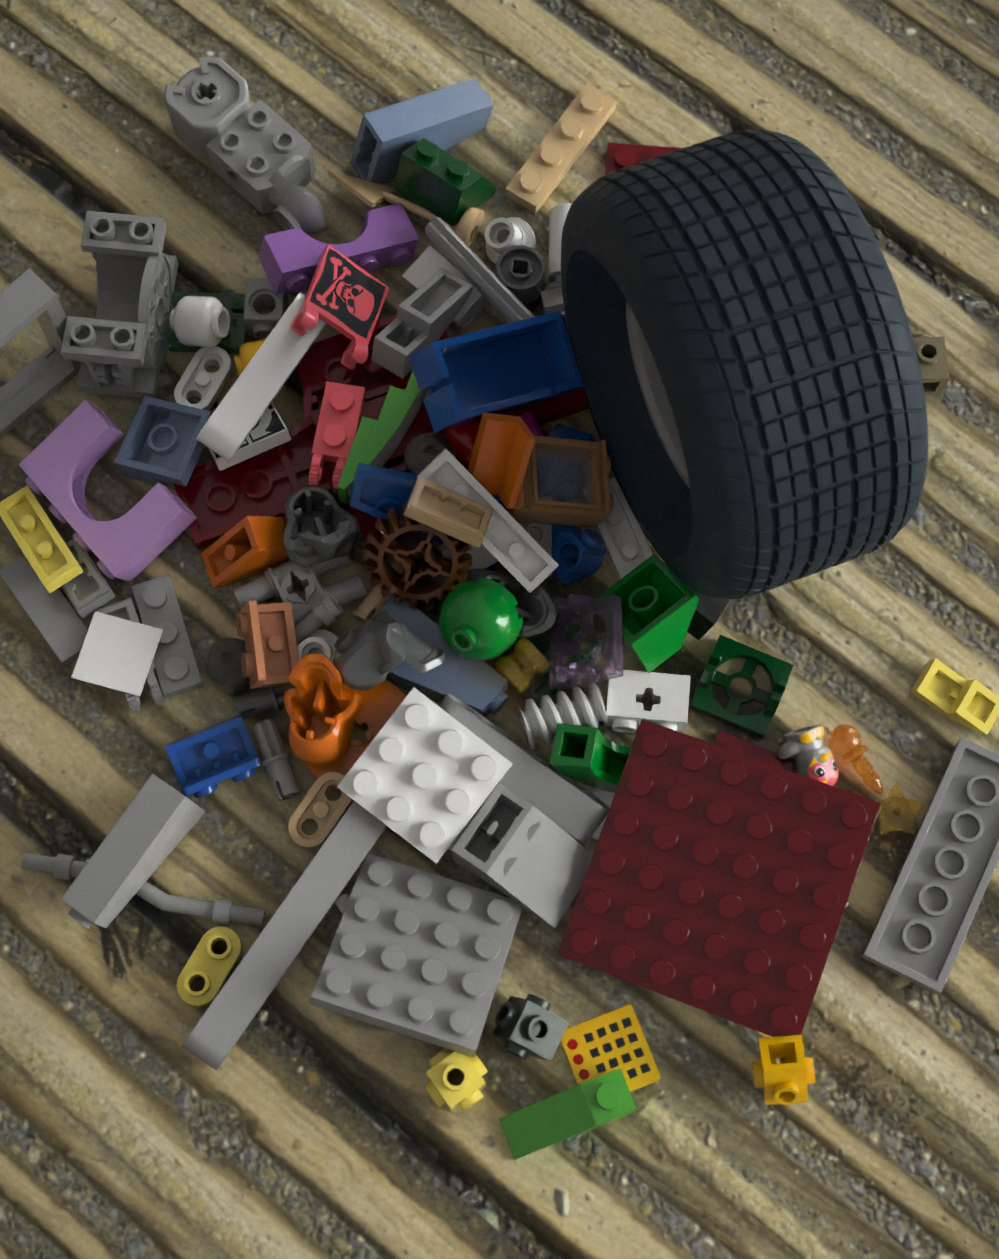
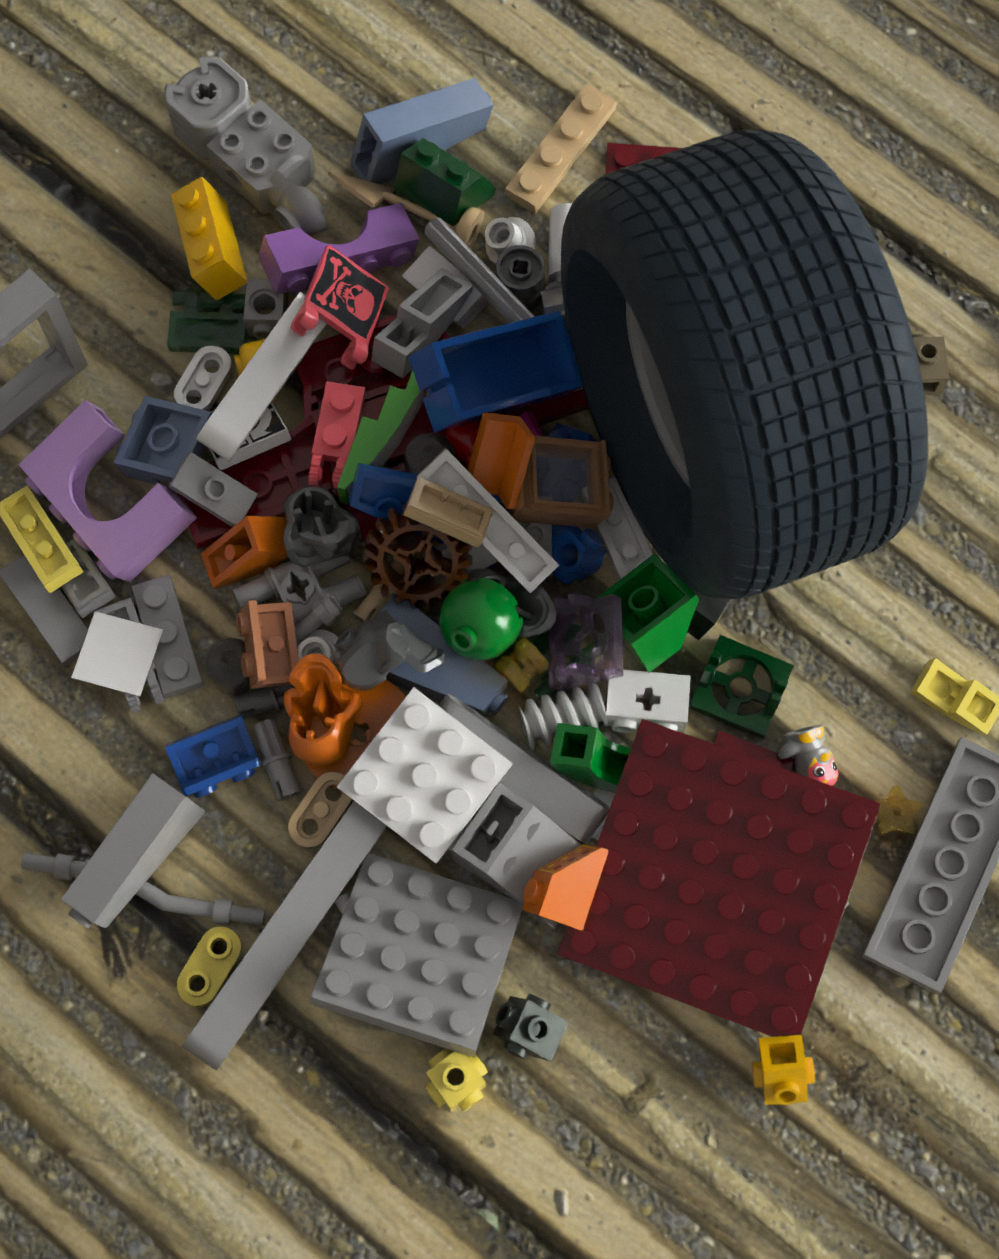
light grey piece [61,211,178,398] -> none
white head [169,296,230,347] -> none
bright green slope [499,1068,637,1160] -> none
yellow sticker [561,1004,661,1092] -> none
clear orange bar [828,724,883,794] -> none
none -> light grey plate [168,452,257,527]
none -> yellow brick [171,176,248,301]
none -> orange slope [522,844,609,931]

